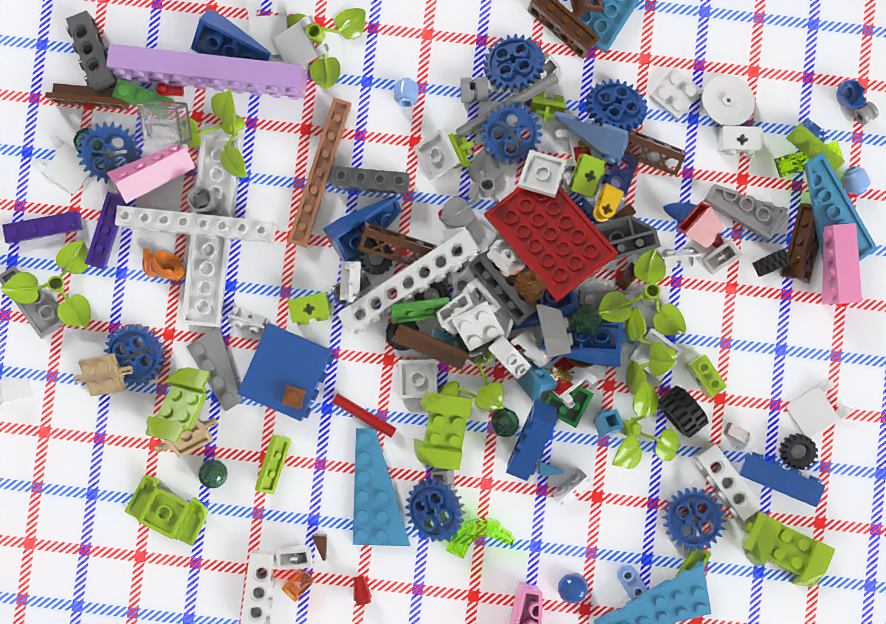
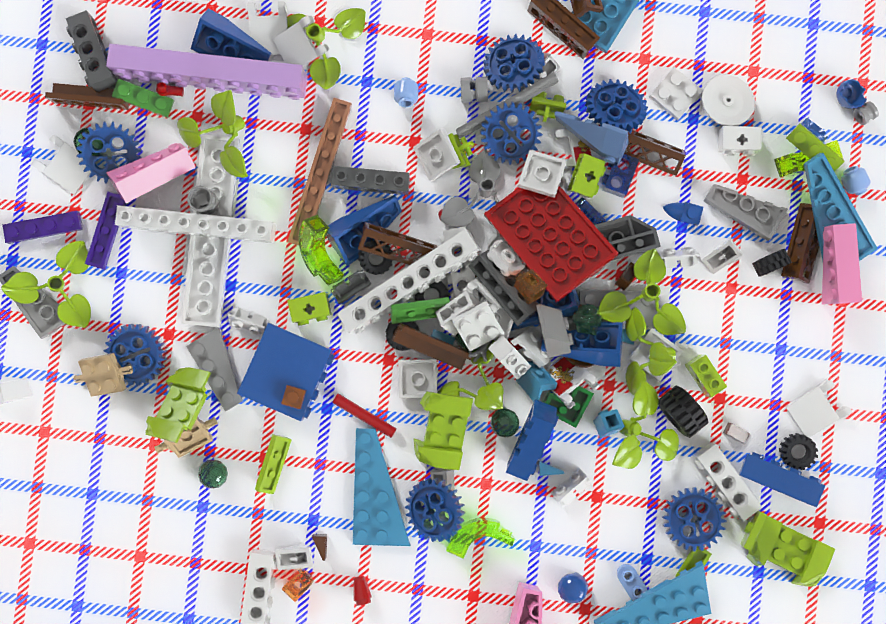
lime piece [124,475,209,546] -> none
clear brick [138,100,193,146] -> none
orange hair [142,248,185,281] -> none
white hinge [340,261,361,302] -> none
yellow piece [593,183,624,223] -> none
reddish brown piece [611,203,637,220] -> none
torso [676,201,725,248] -> none
none -> clear neon green arch [299,214,344,286]

